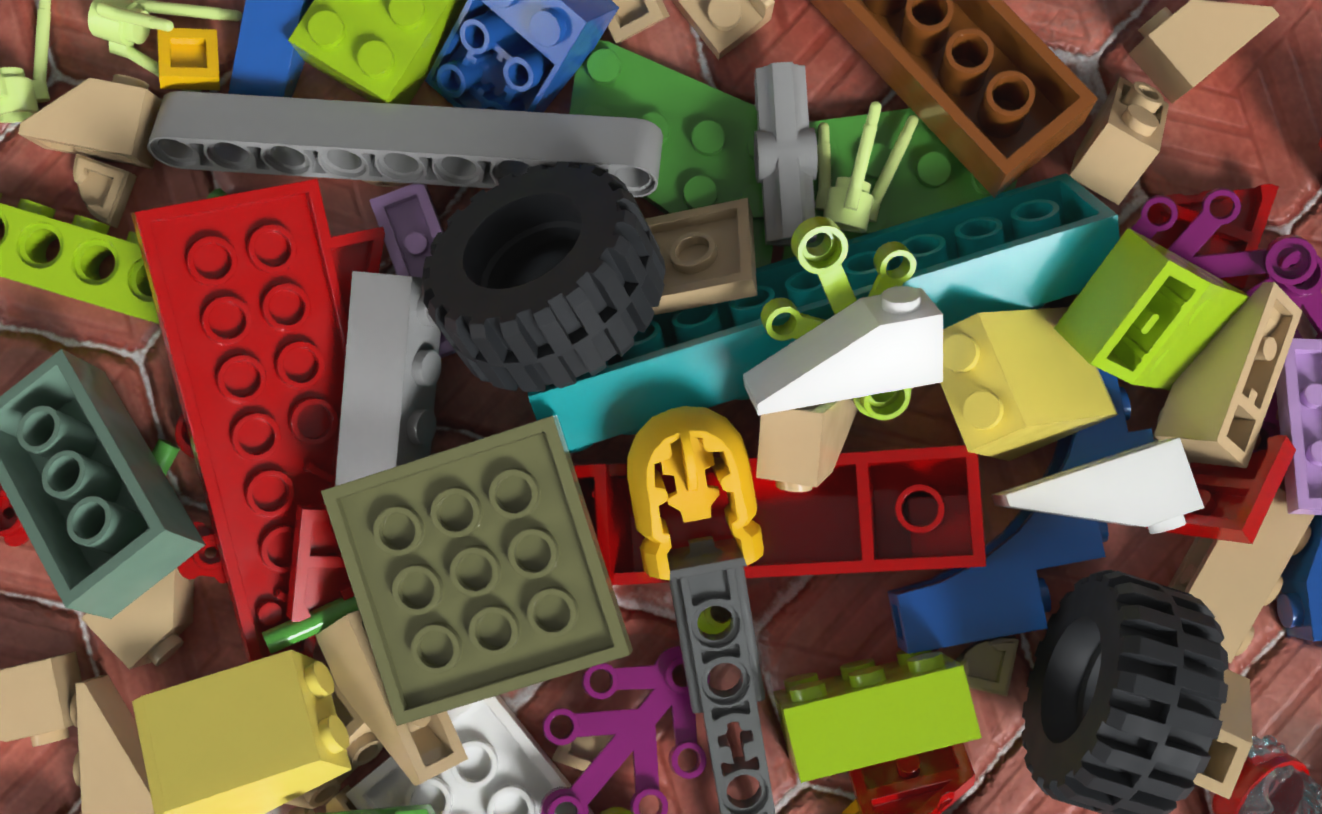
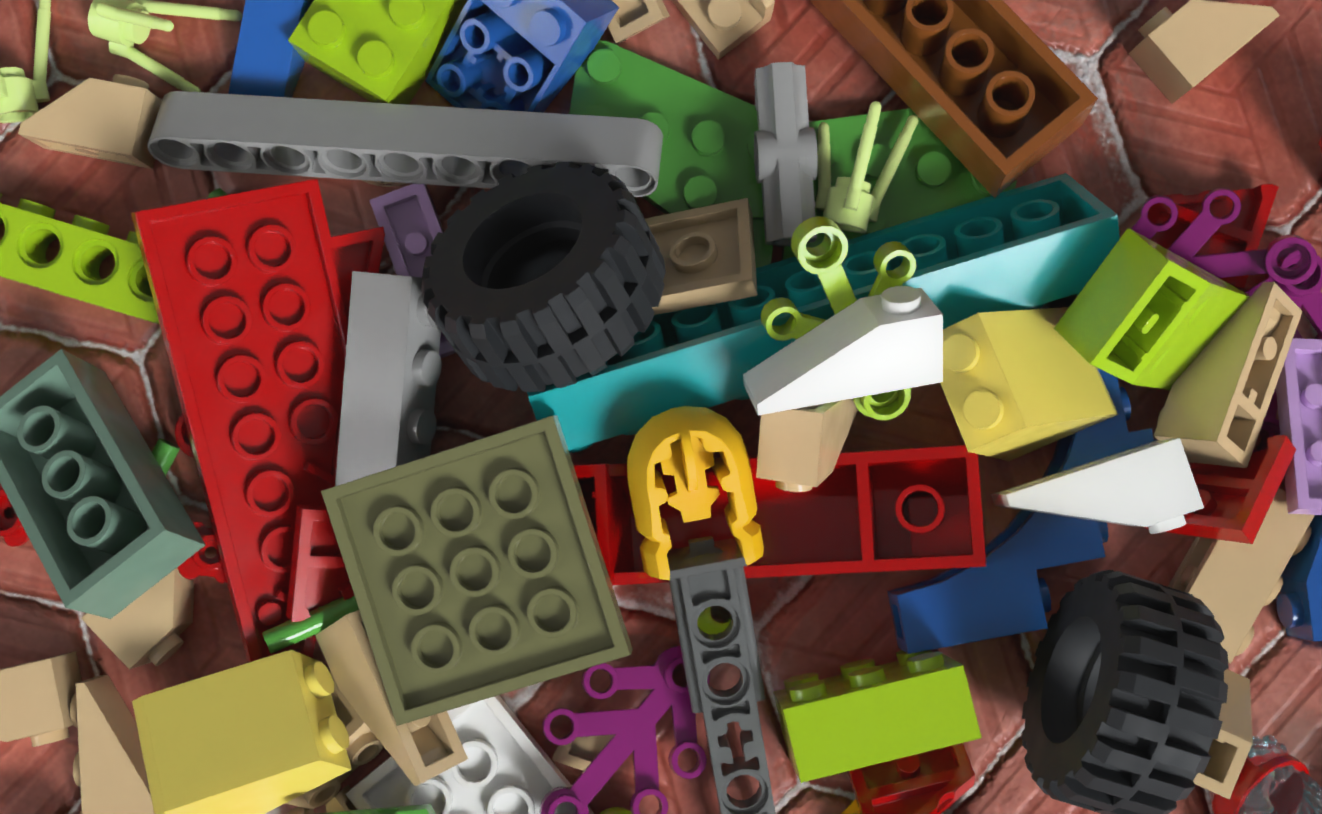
tan tile [73,154,137,228] -> none
yellow plate [157,28,220,90] -> none
tan tile [955,636,1019,697] -> none
tan slope [1069,77,1169,205] -> none

